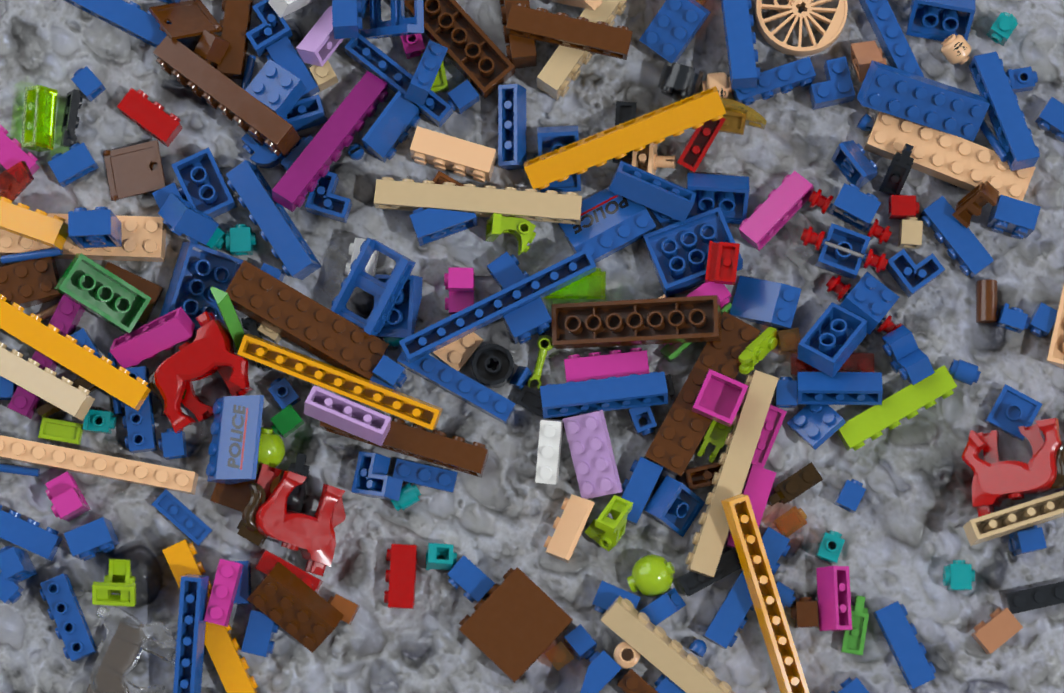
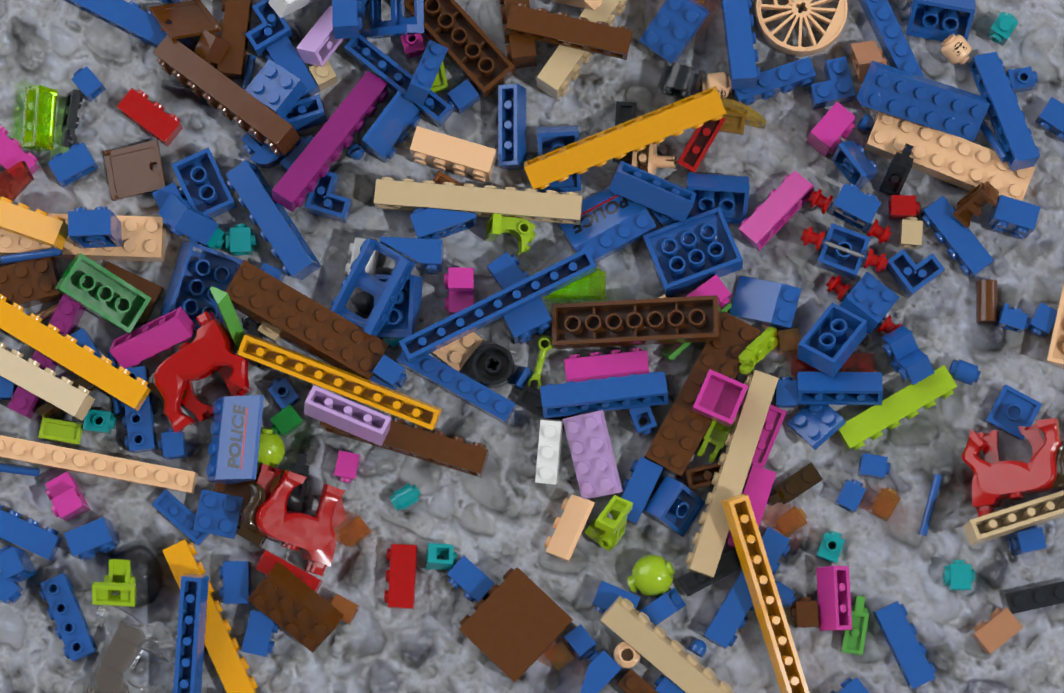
dark pink brick [204,559,243,627] -> none
blue brick [351,451,403,501] -> none
blue plate [393,458,458,493] -> none
red plate [705,241,740,285] -> none
none -> blue plate [193,489,243,539]
none -> dark pink brick [334,450,361,483]
none -> clear orange brick [339,515,373,548]
none -> blue slope [380,236,444,275]
none -> dark pink piece [806,102,856,157]
none -> blue brick [857,453,890,480]
none -> clear orange brick [868,487,901,521]
none -> blue bar [918,474,942,536]

